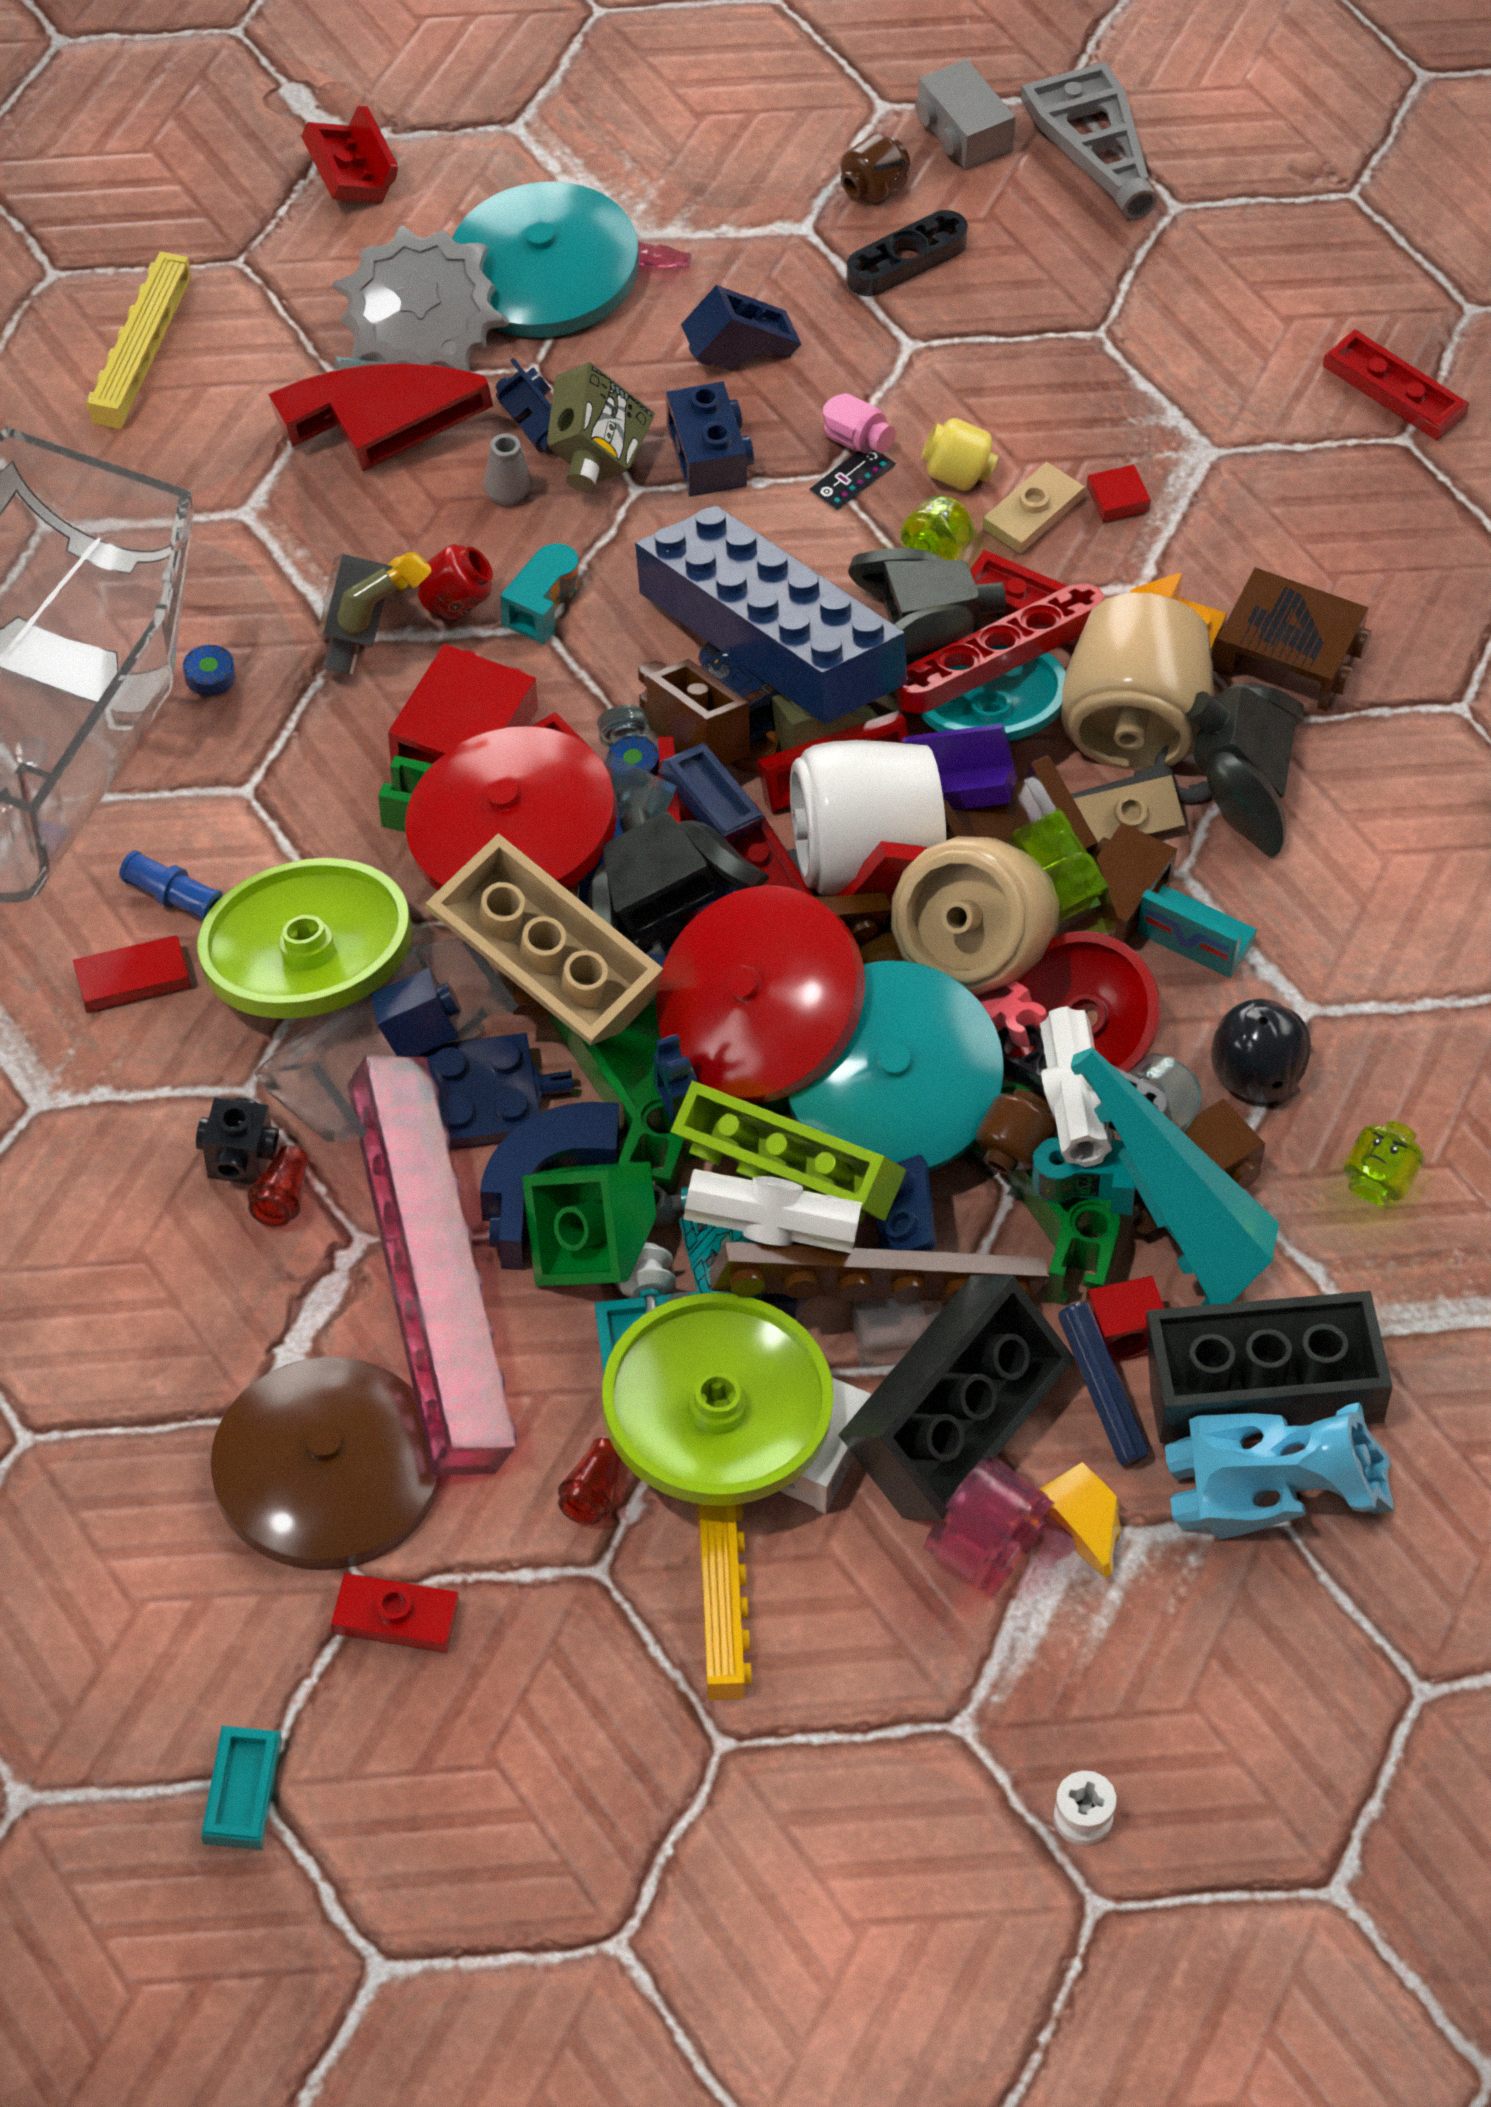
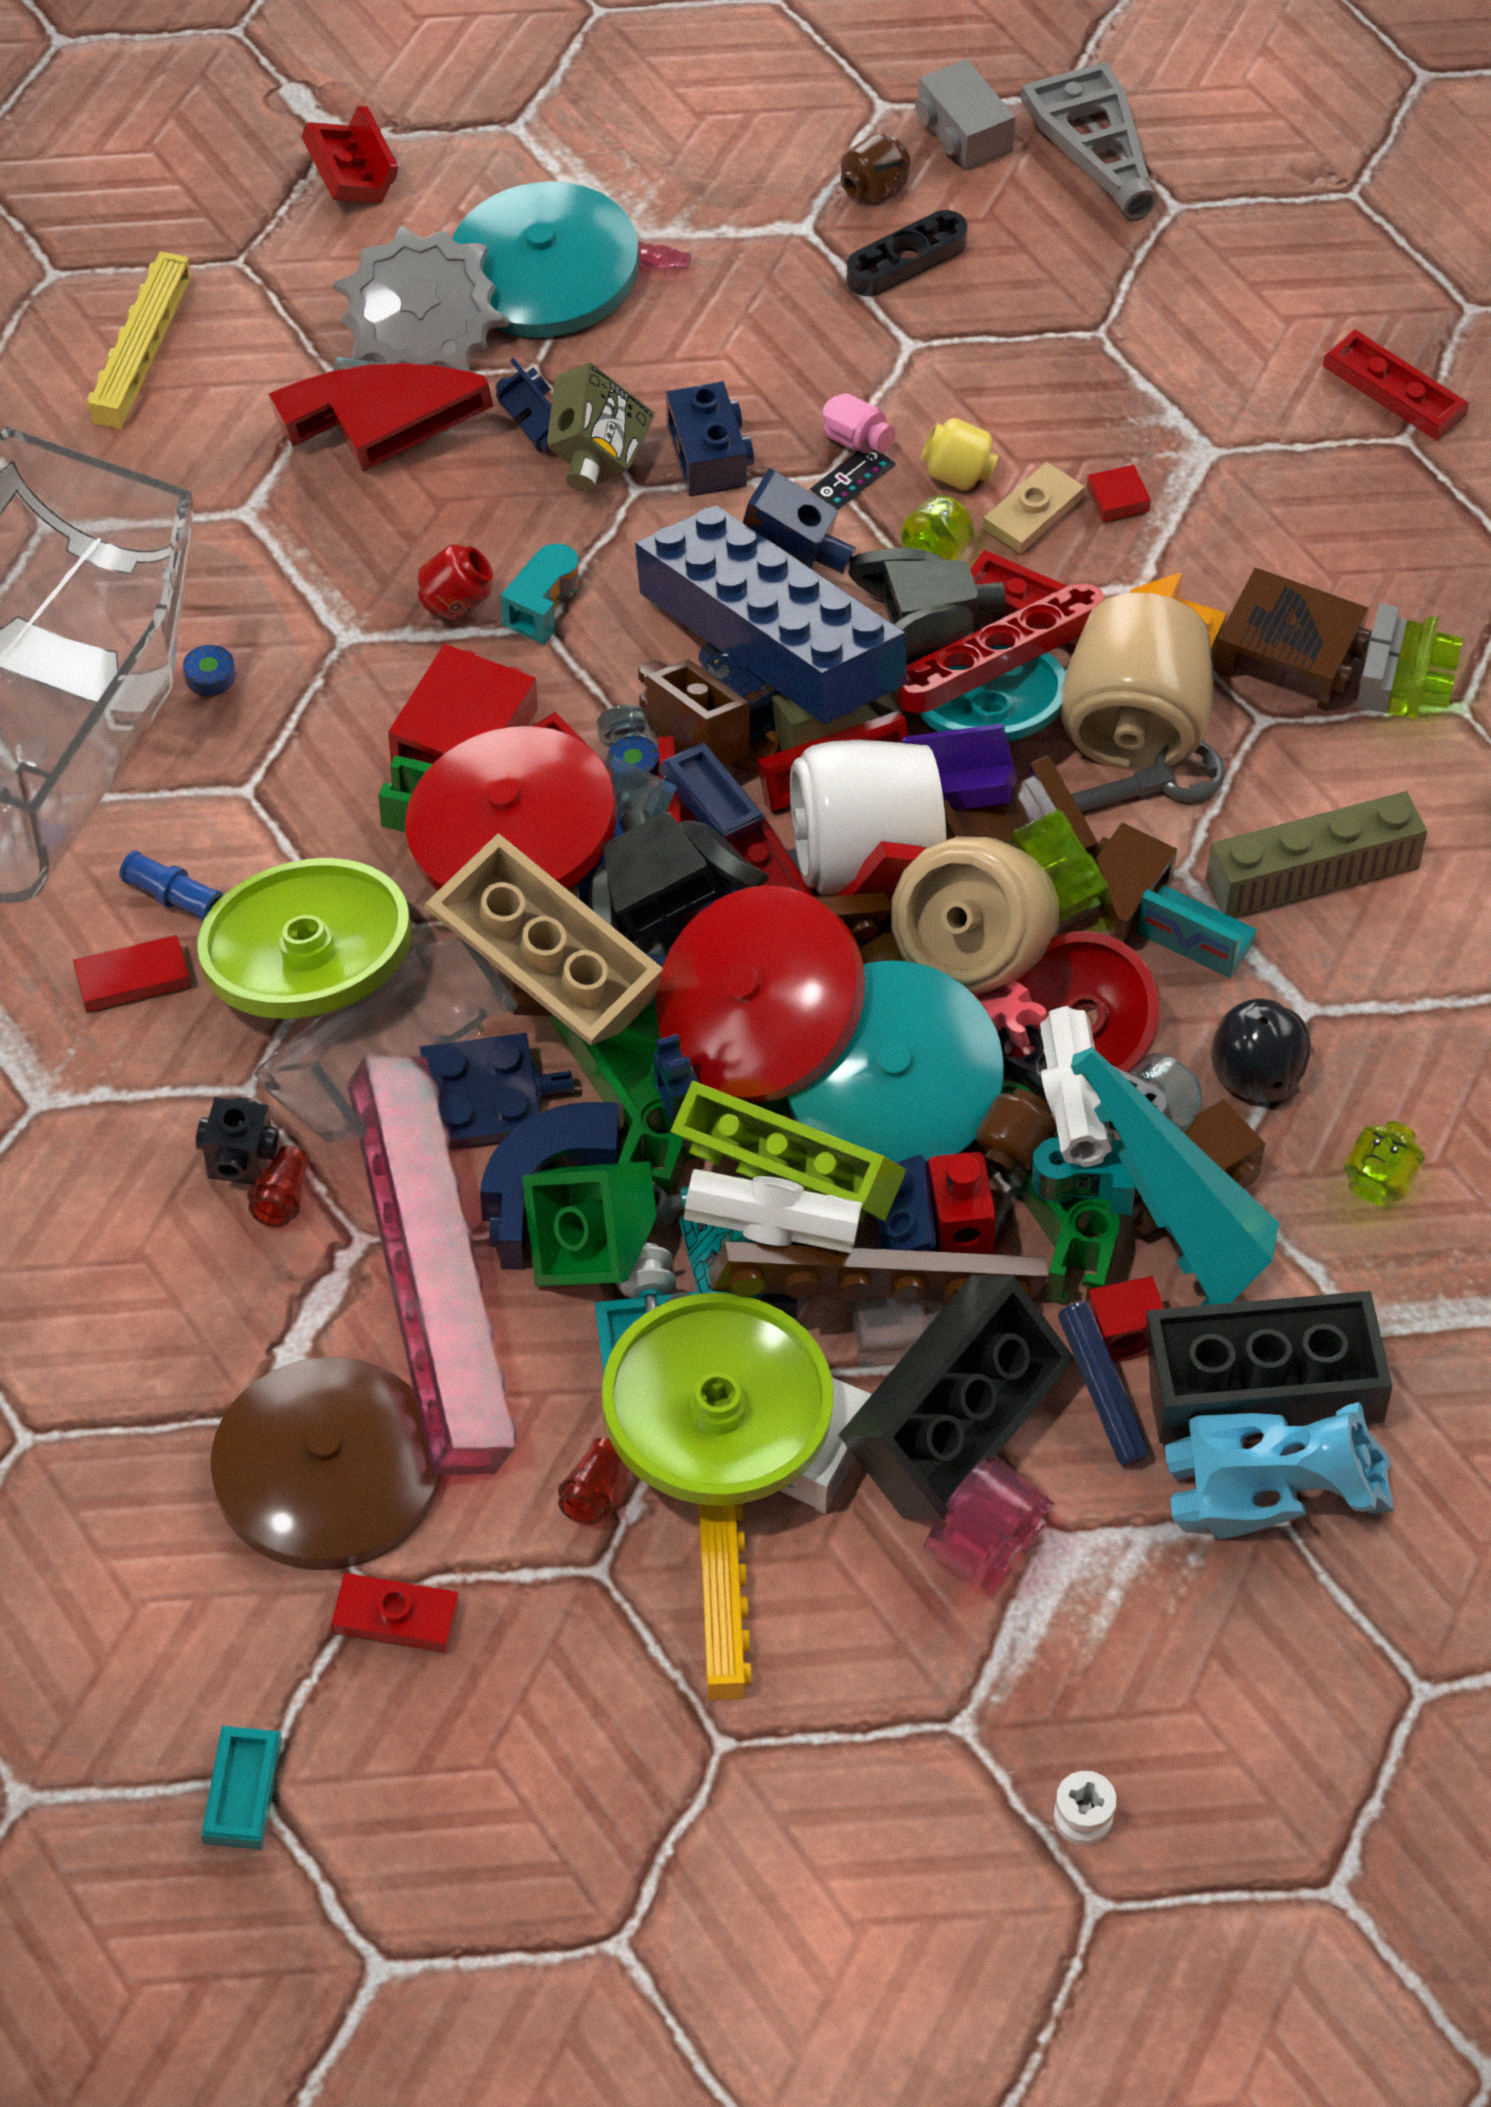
torso [318,552,431,675] -> none
dark blue brick [371,967,461,1063] -> none
light grey cone [483,433,532,506] -> none
dark blue arch [681,285,801,371] -> none
yellow slope [1036,1462,1121,1578] -> none
tan plate [1074,775,1185,843] -> none
pearl dark grey torso [1185,682,1304,857] -> none
none -> dark blue torso [743,468,856,575]
none -> red torso [927,1152,995,1255]
none -> olive brick [1205,791,1427,918]
none -> clear neon green hips [1356,603,1463,718]

